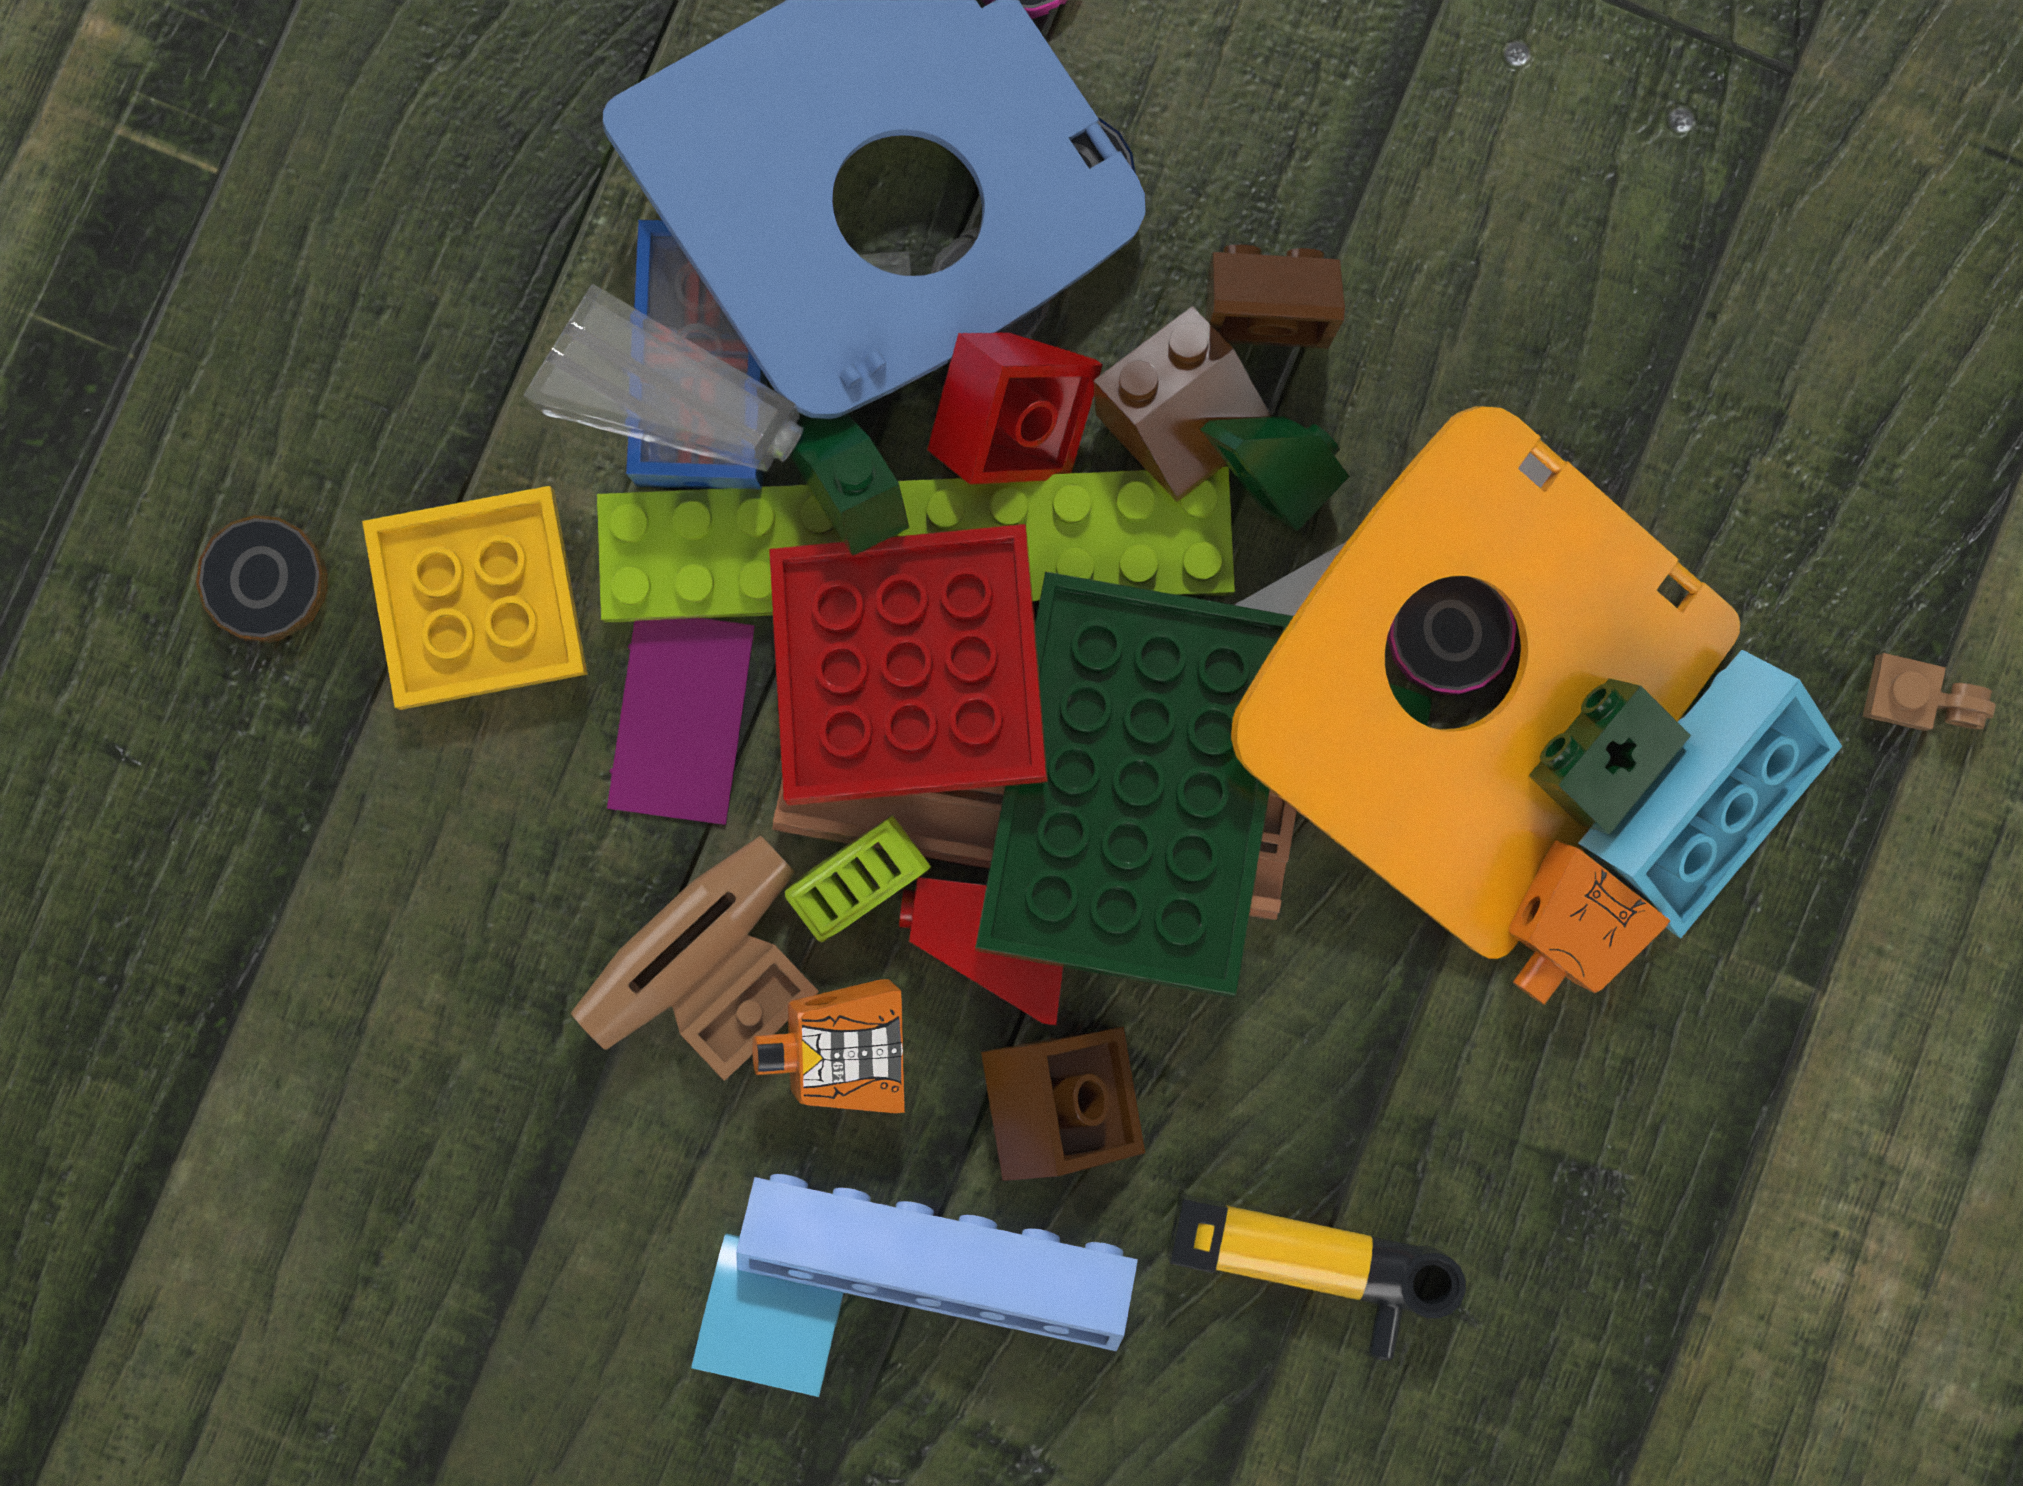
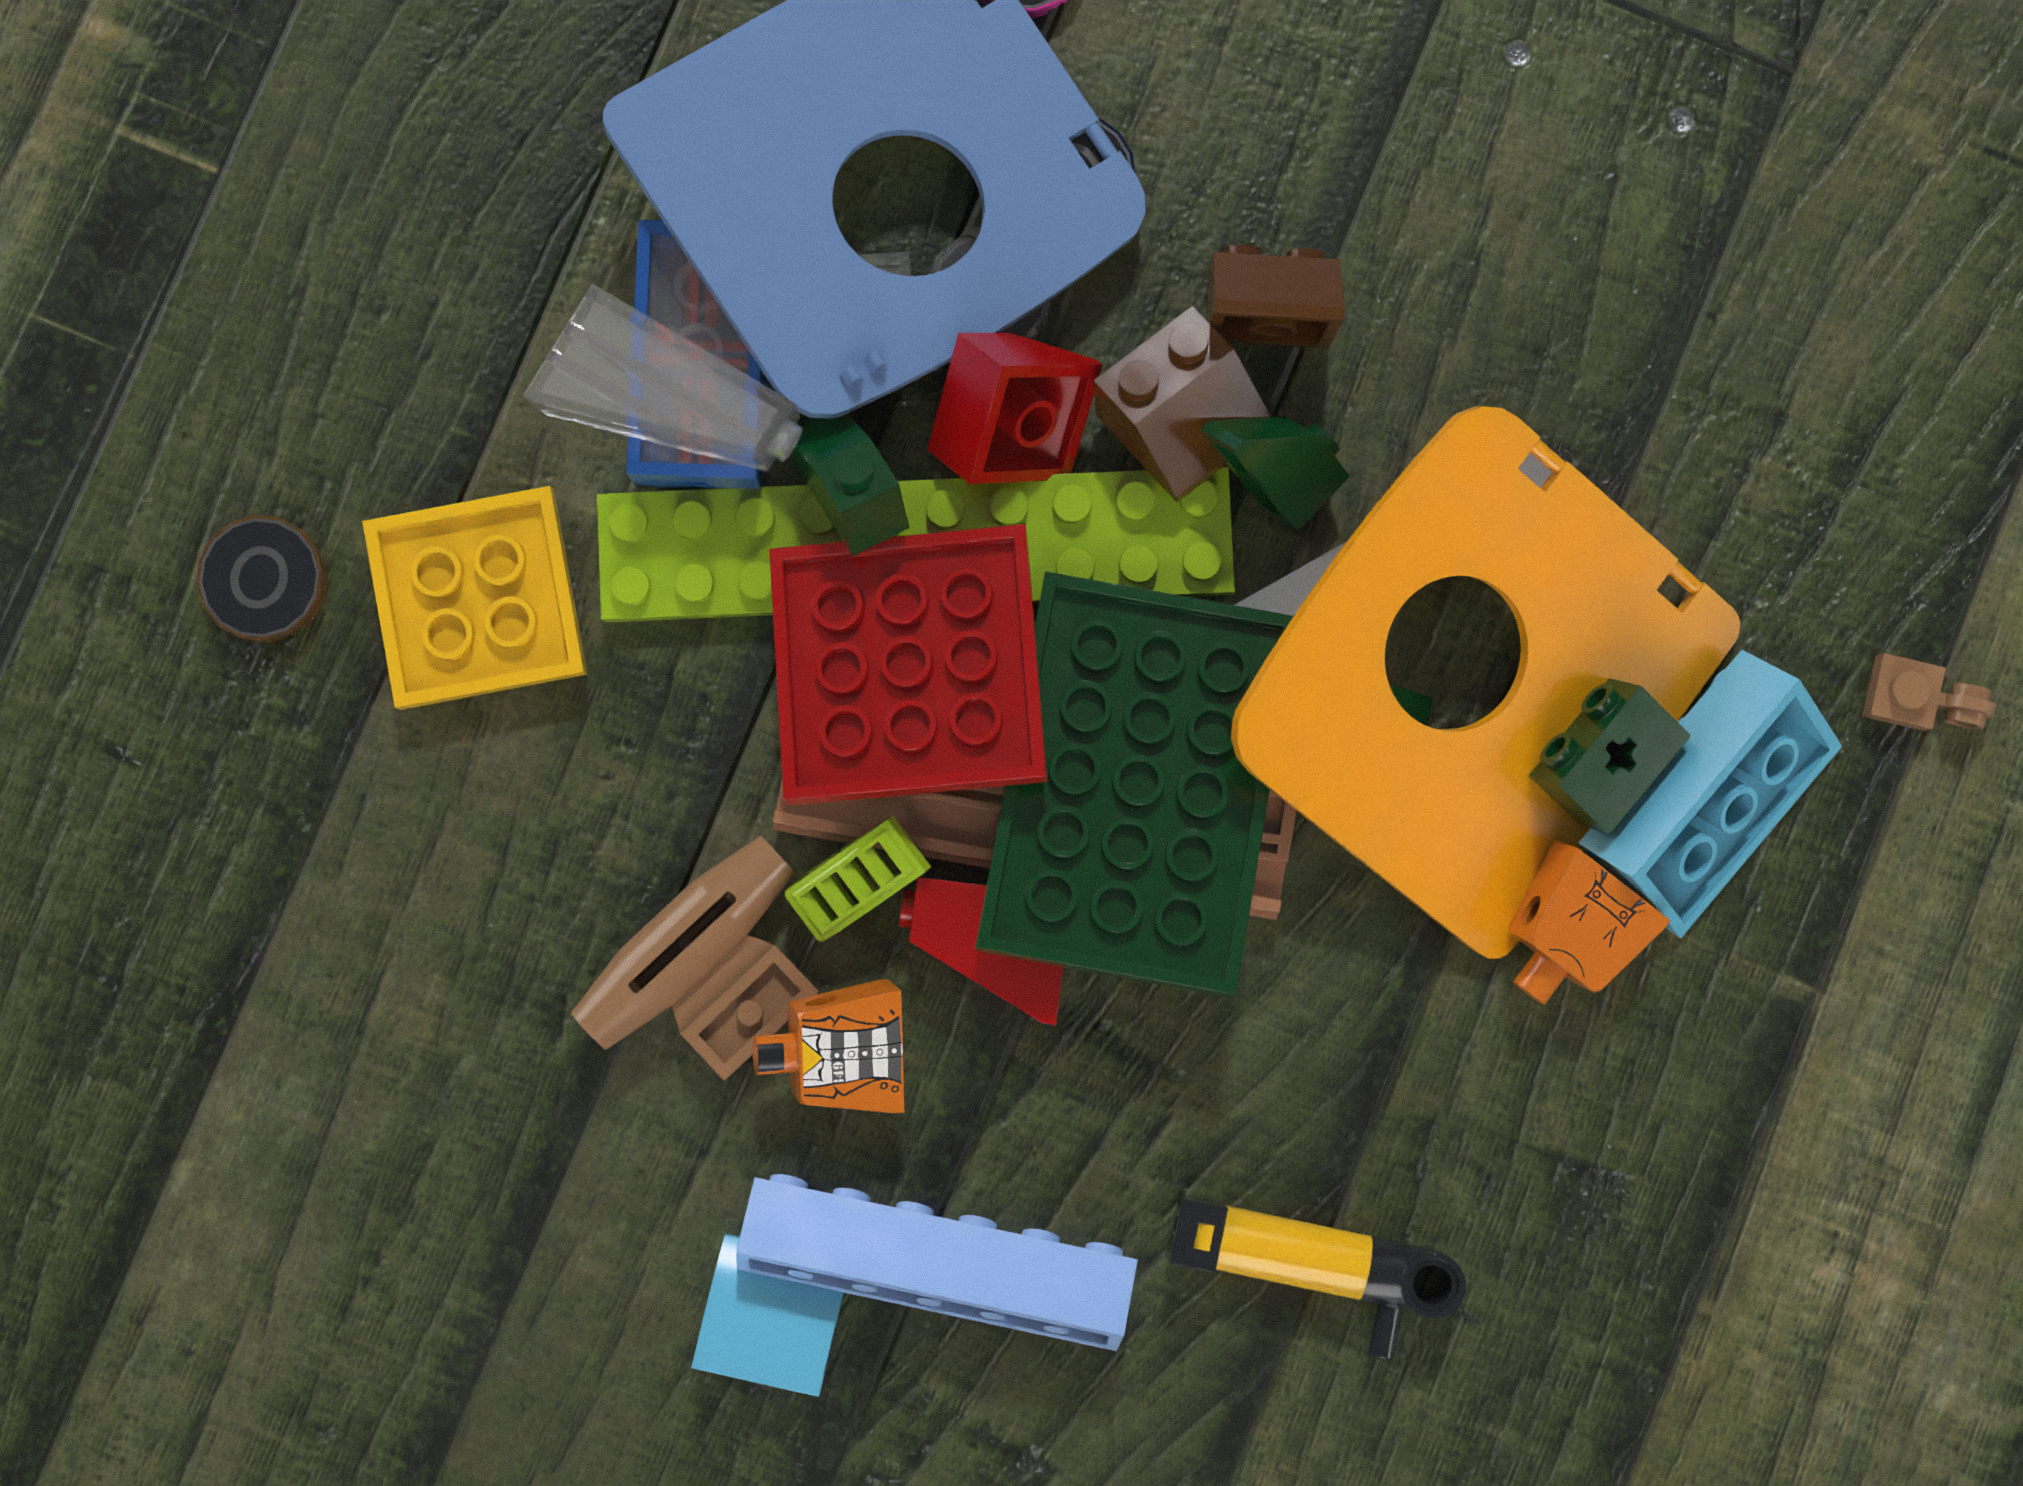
magenta window [607,618,755,825] -> none
reddish brown slope [981,1026,1145,1181] -> none
black tile [1387,576,1516,696] -> none

